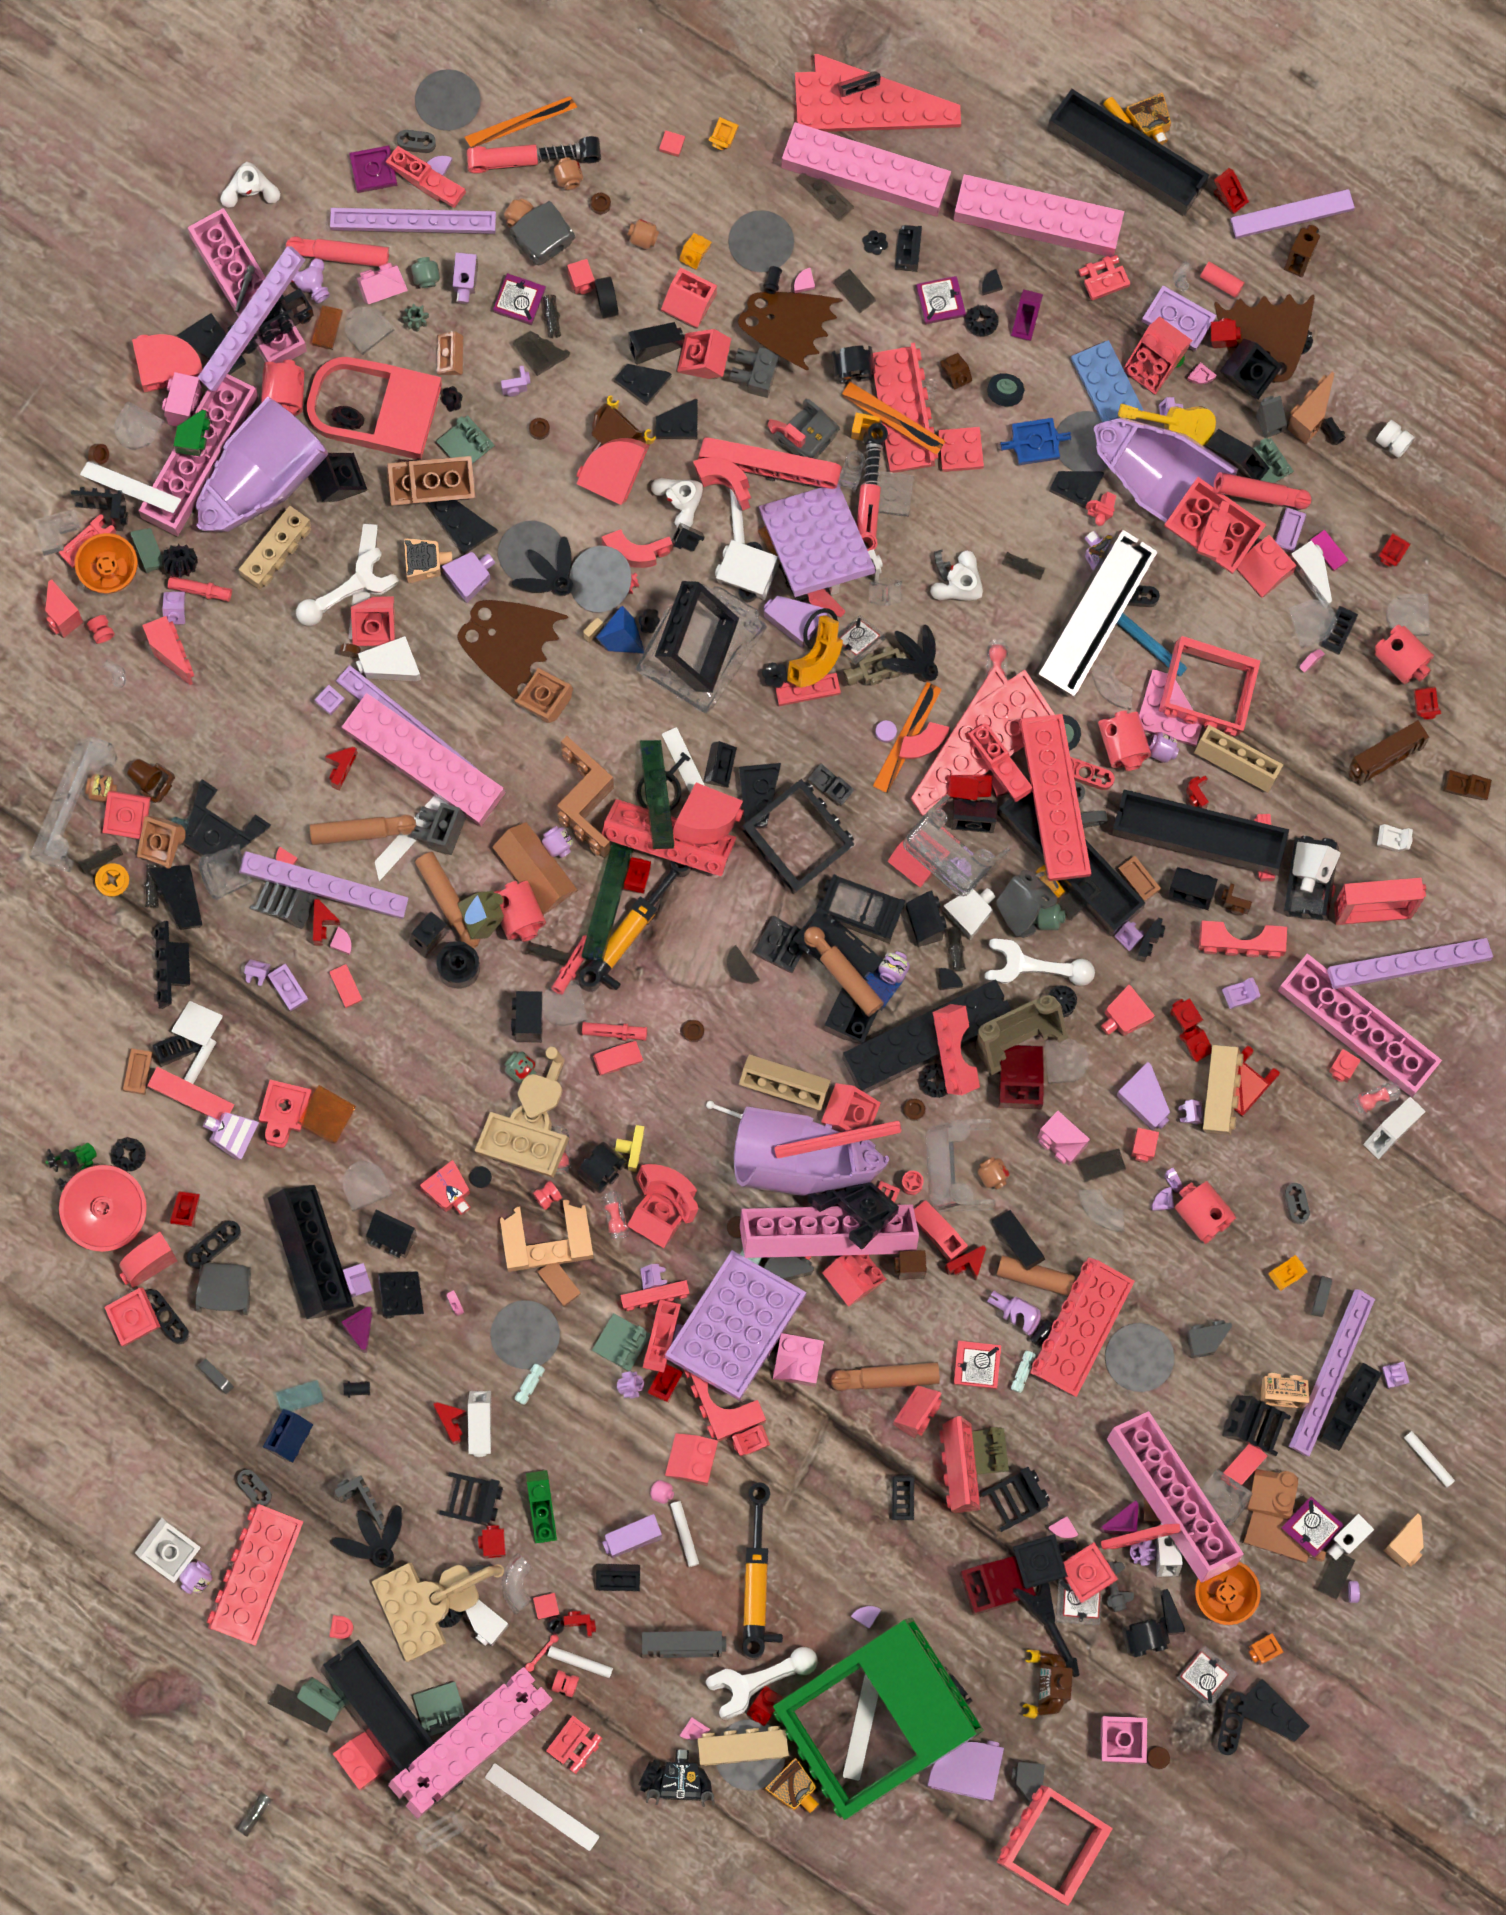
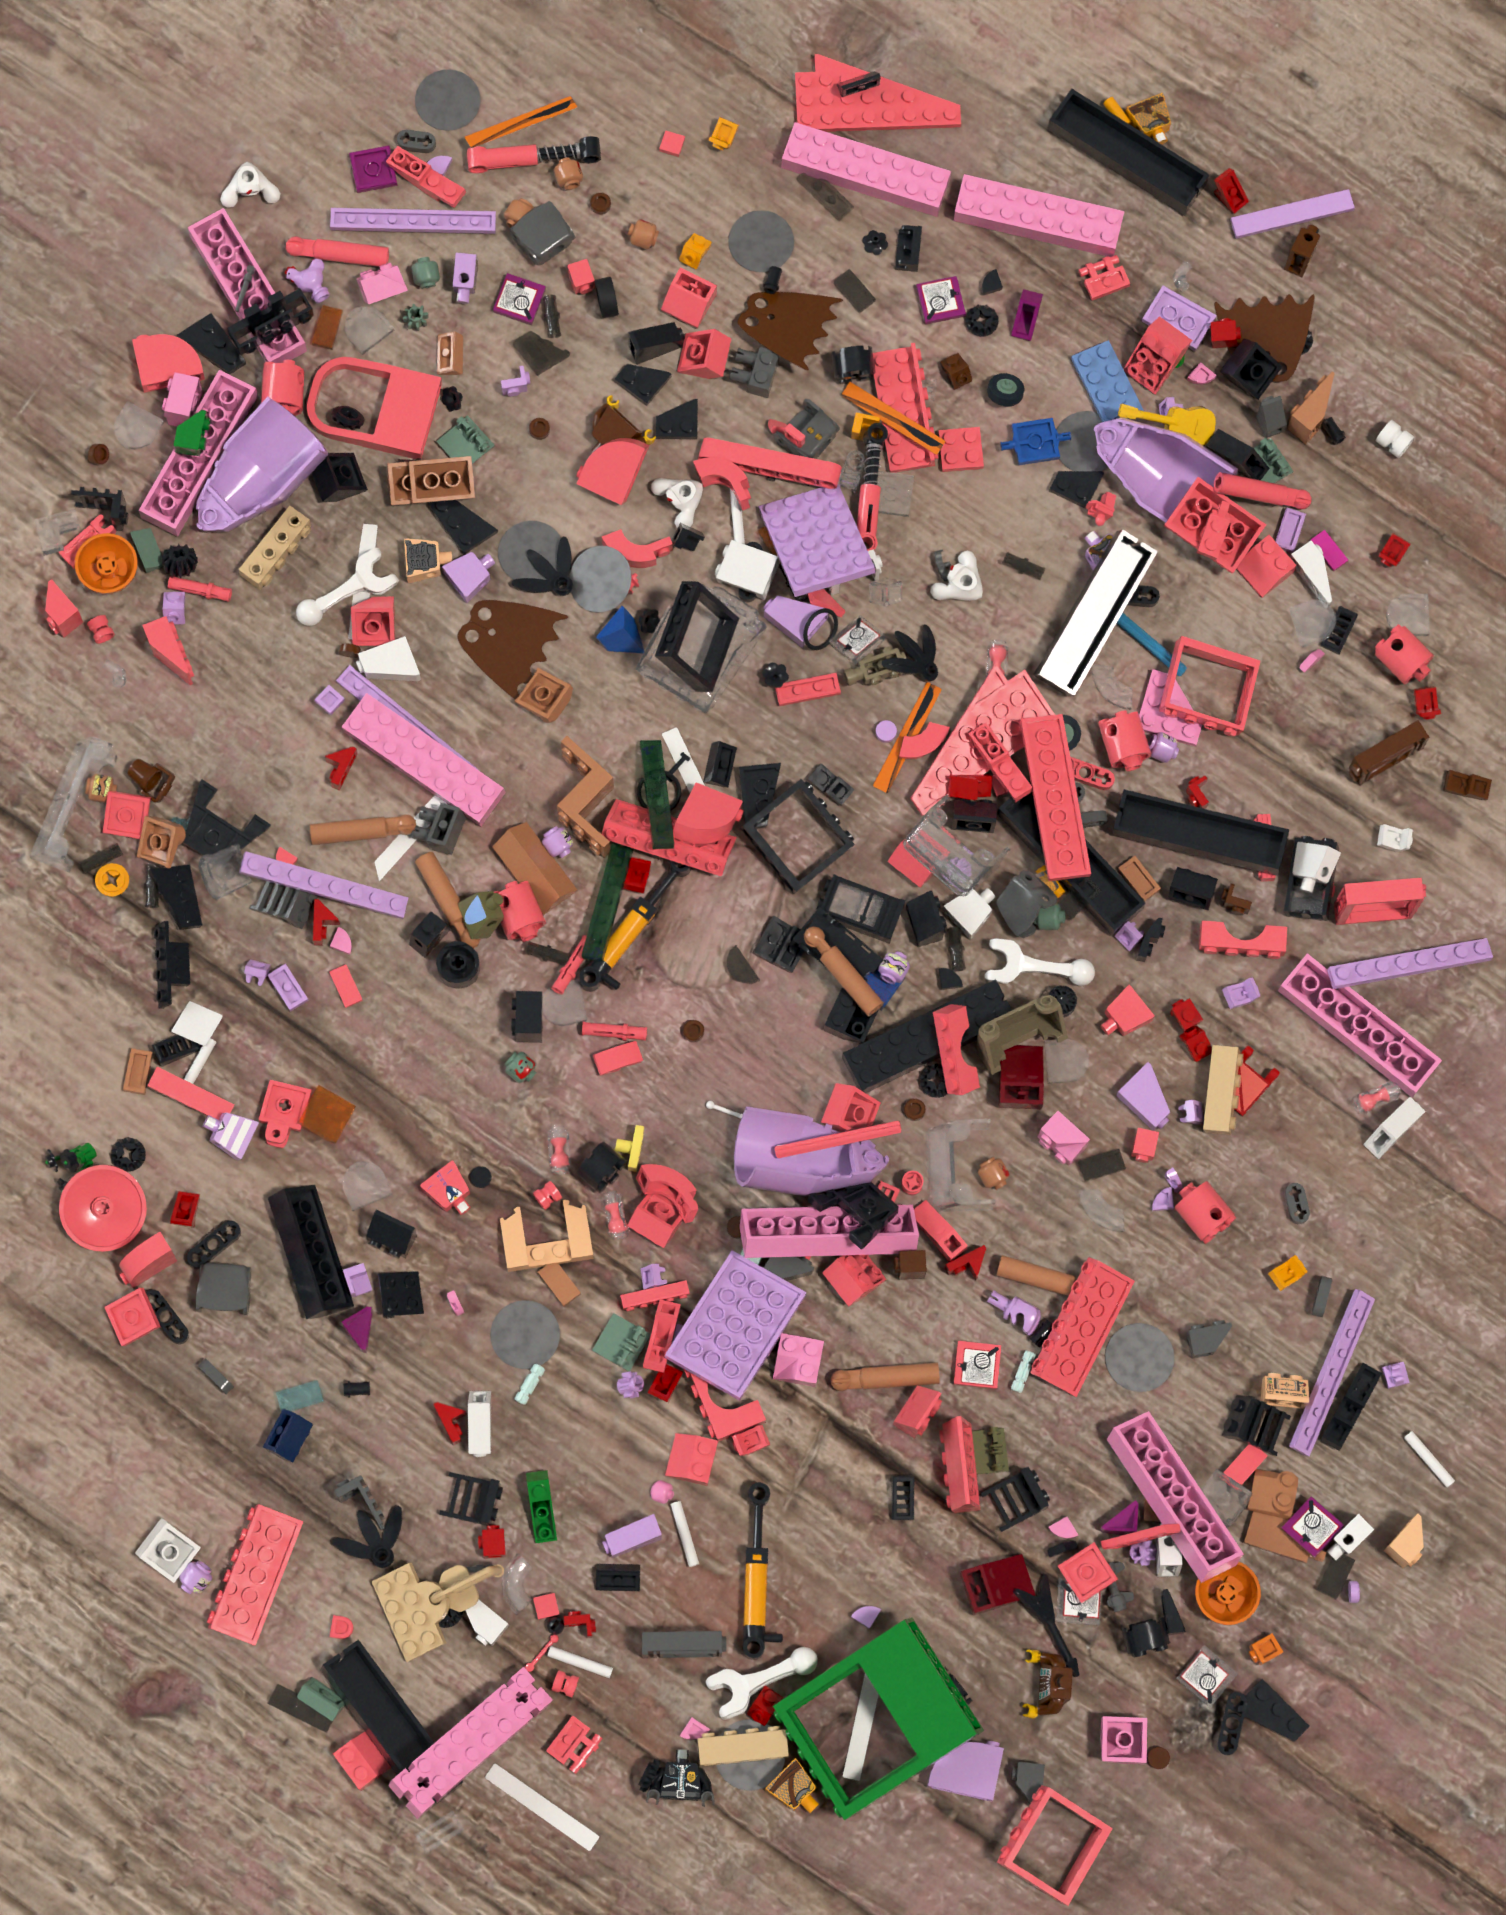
white sticker [80,461,181,513] -> none
lavender plate [198,246,305,391] -> none
clear smoke pin [236,1792,273,1837] -> none
dark grey beam [237,1469,272,1506] -> none
sand green hinge [413,1682,466,1736] -> none
tan plate [475,1047,569,1178] -> none
tan tile [583,618,603,643] -> none
tan brick [739,1054,831,1111] -> none
light orange arch [787,615,843,688] -> none
bright pink tile [794,268,815,293] -> none
black tile [992,1210,1045,1271] -> none
black tile [1013,1534,1068,1589] -> none
tan brick [1194,725,1283,793] -> none
coral piece [1200,261,1245,298] -> none
coral bracket [1329,1049,1361,1083] -> none

